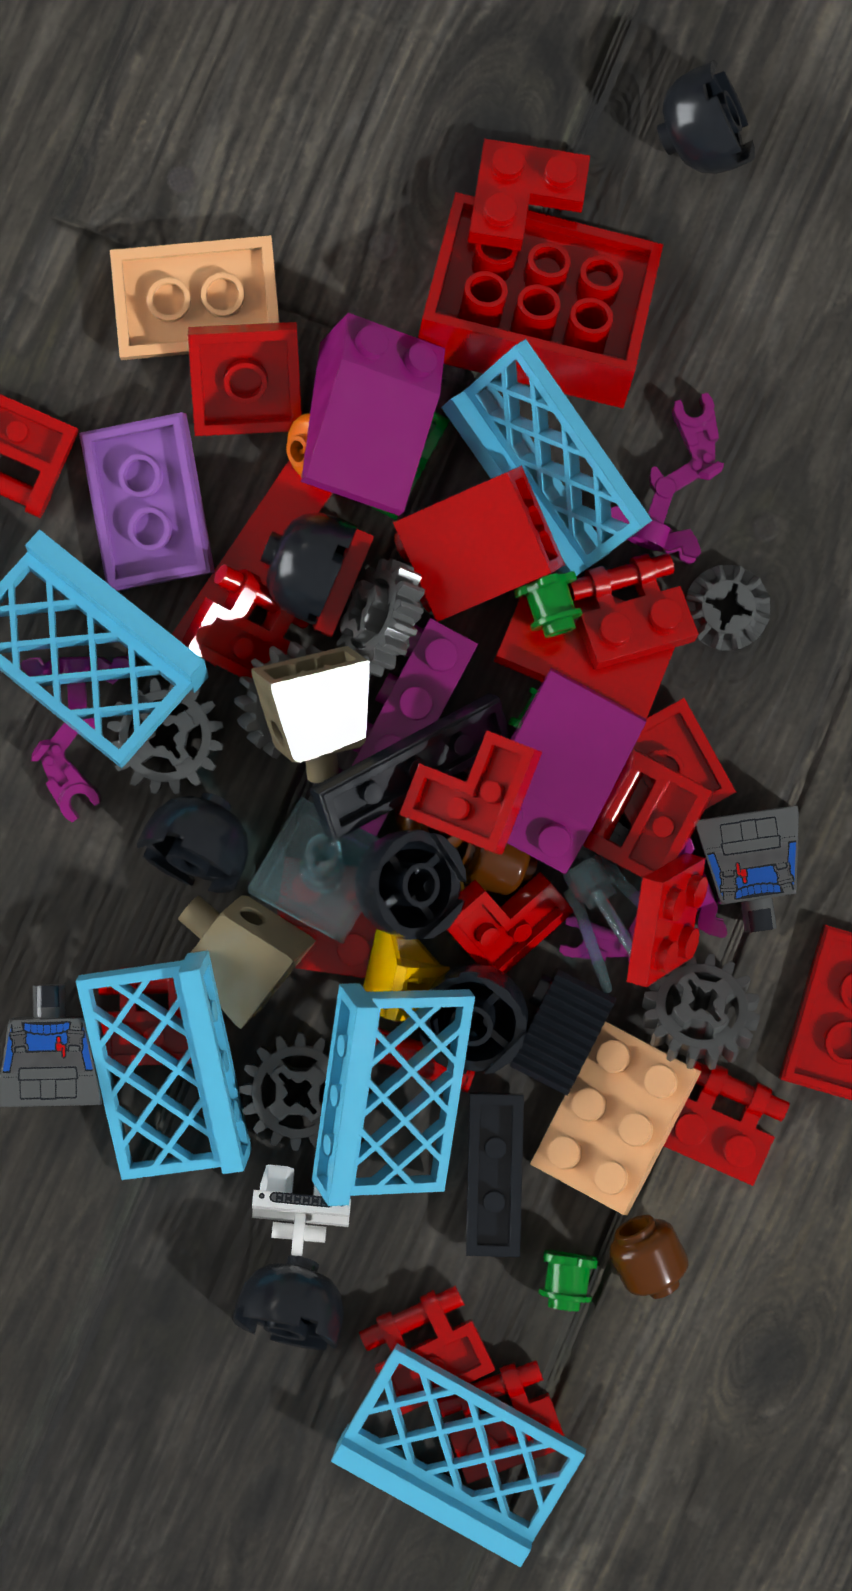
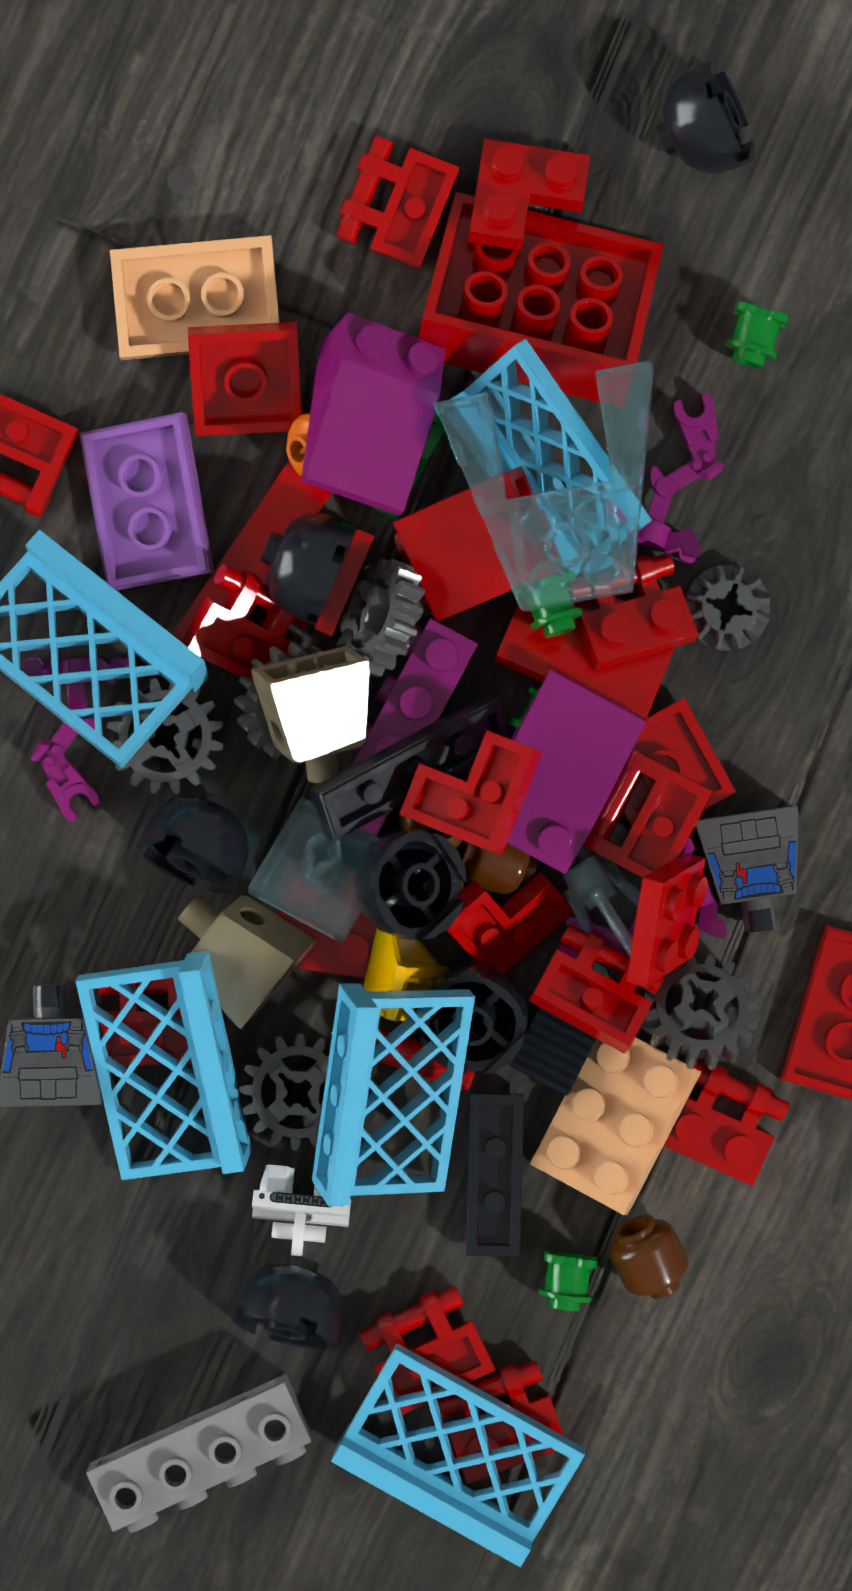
none -> light grey brick [86,1374,312,1533]
none -> red plate [335,136,460,271]
none -> clear light blue wing [434,361,654,612]
none -> red plate [529,924,665,1054]
none -> green brick [725,302,789,369]

